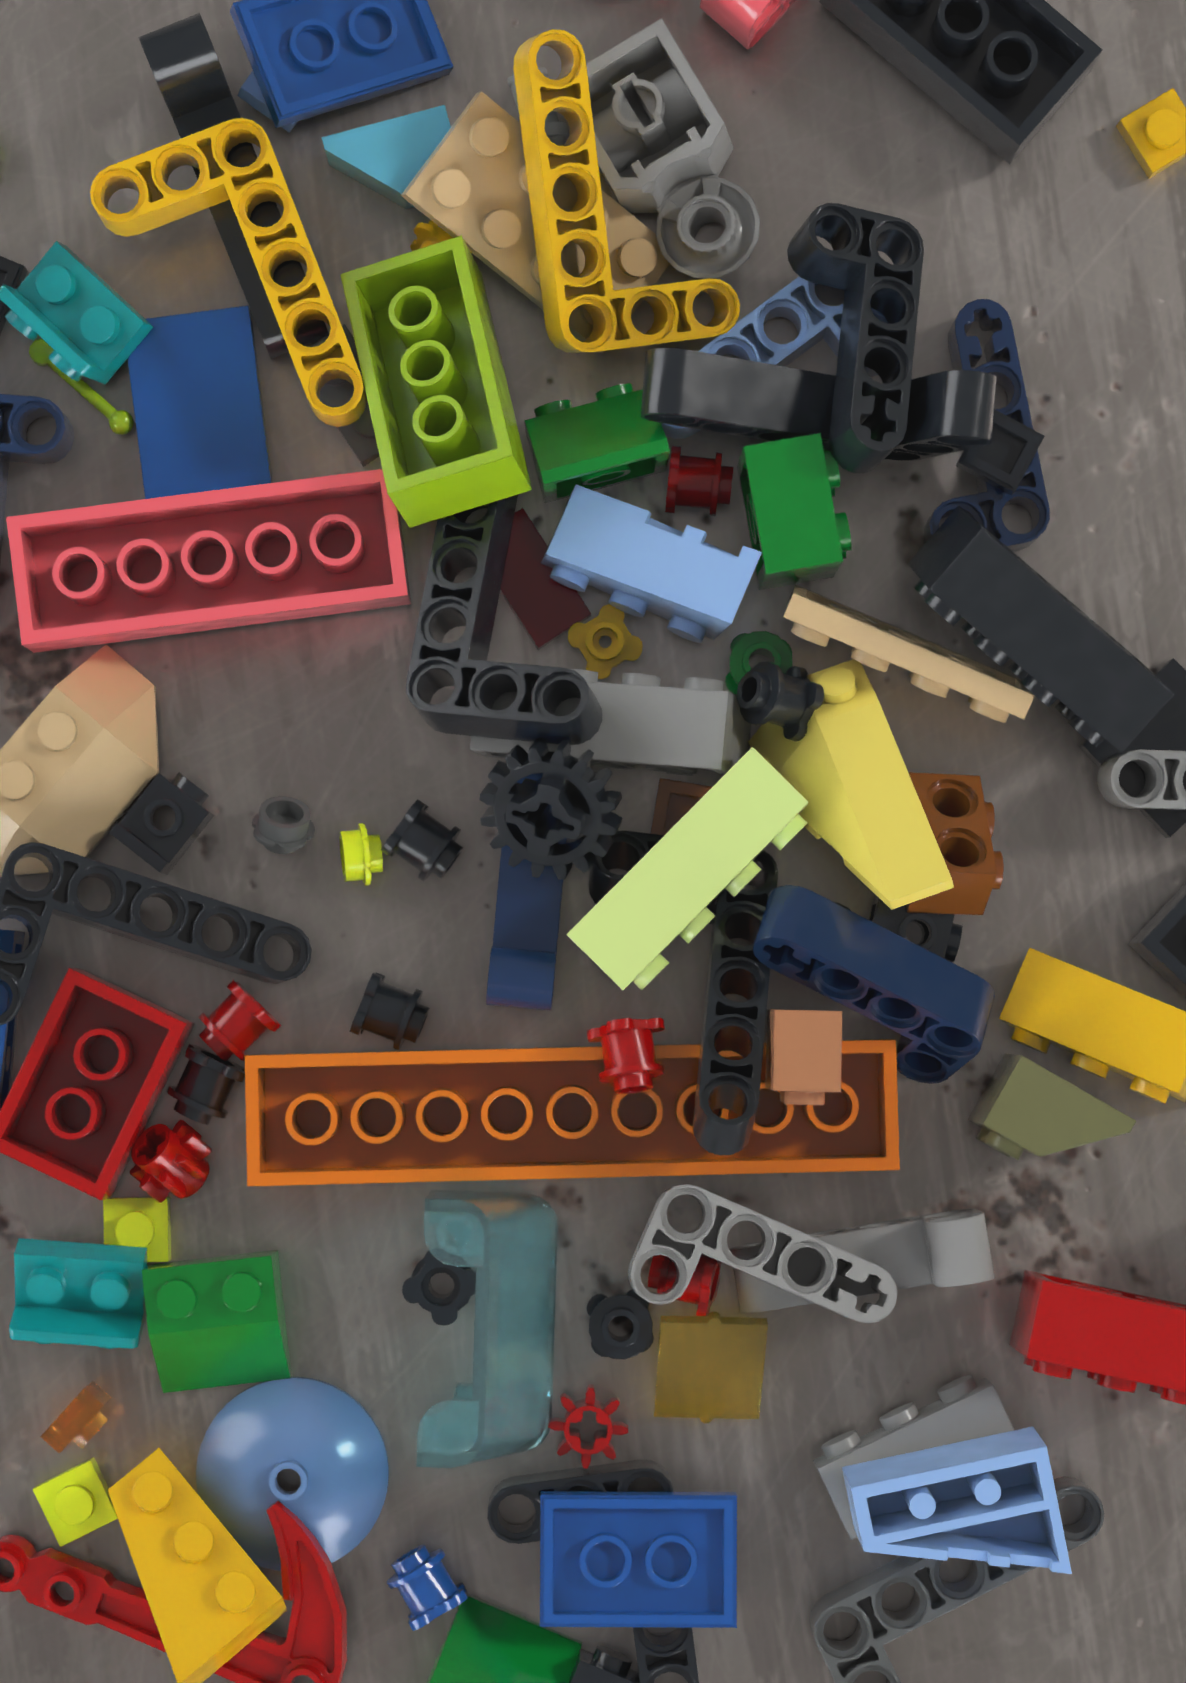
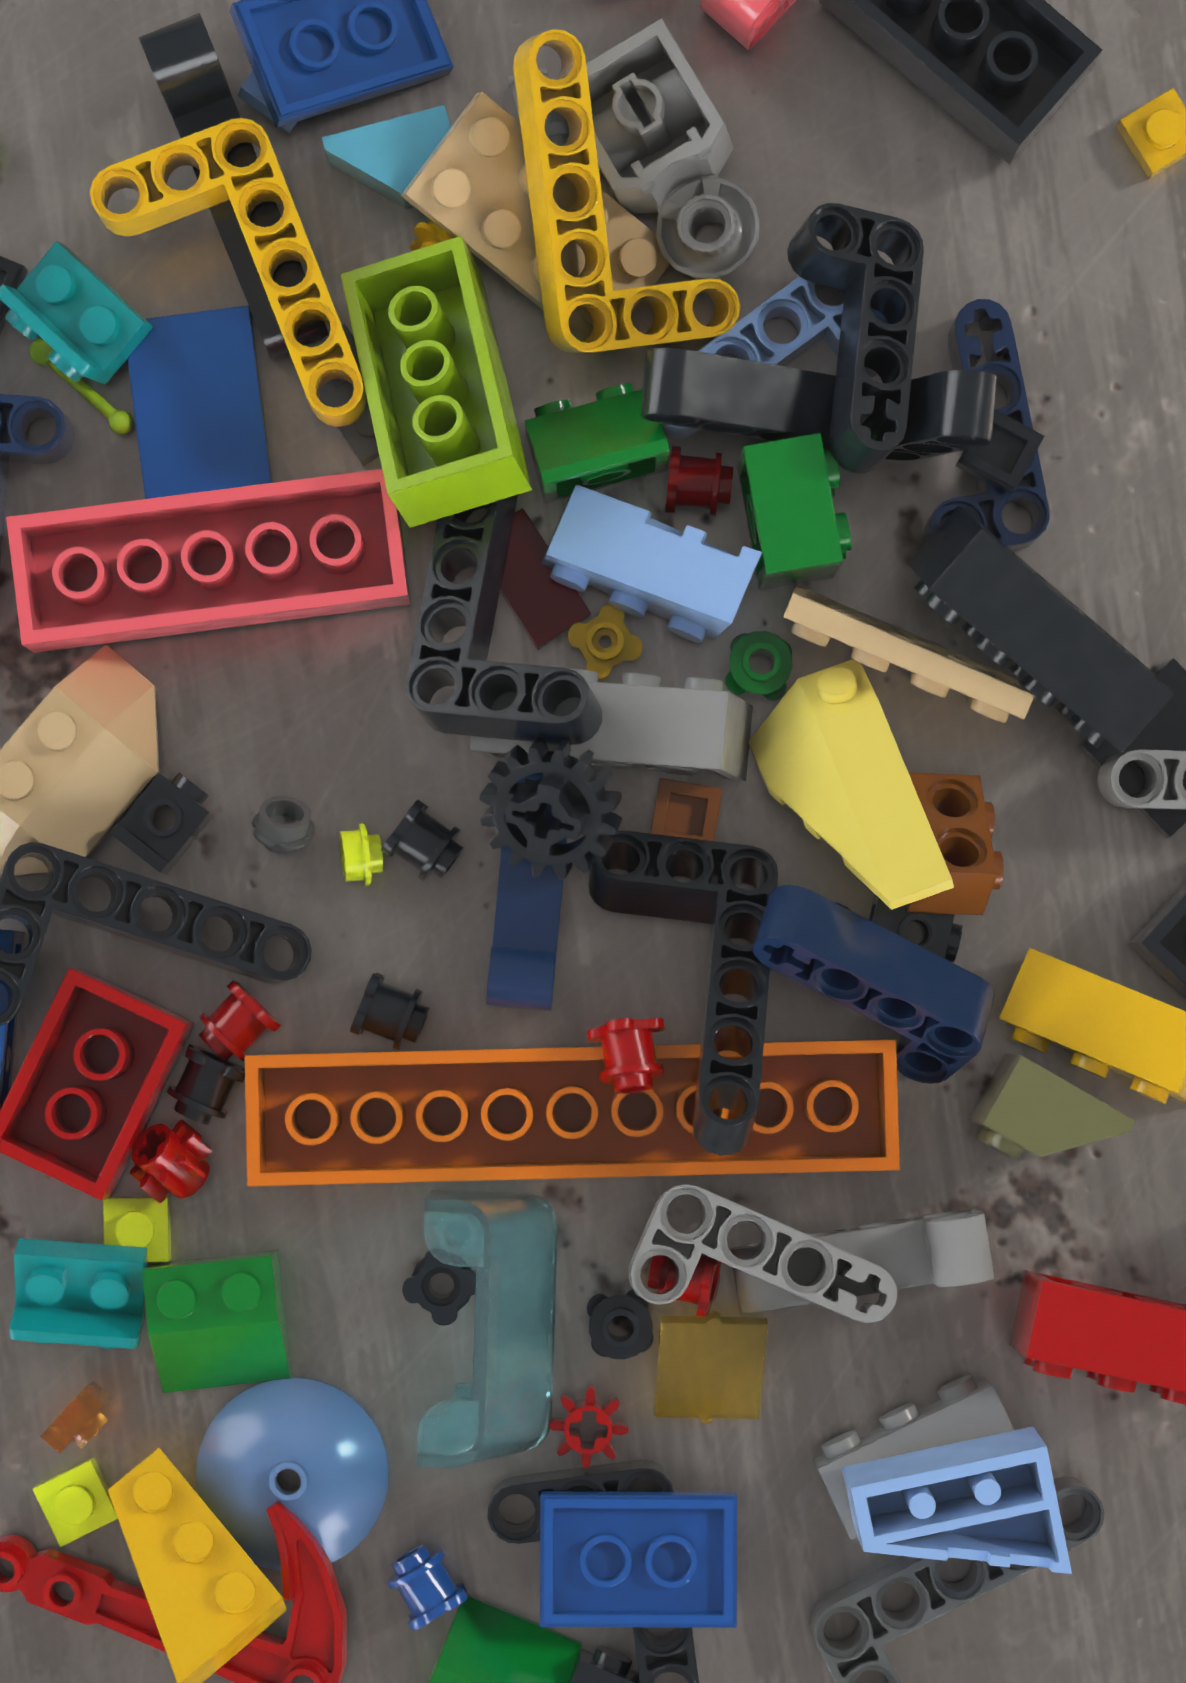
yellowish green brick [566,747,809,991] -> none
black brick [737,661,824,741] -> none
nougat brick [765,1009,843,1105] -> none

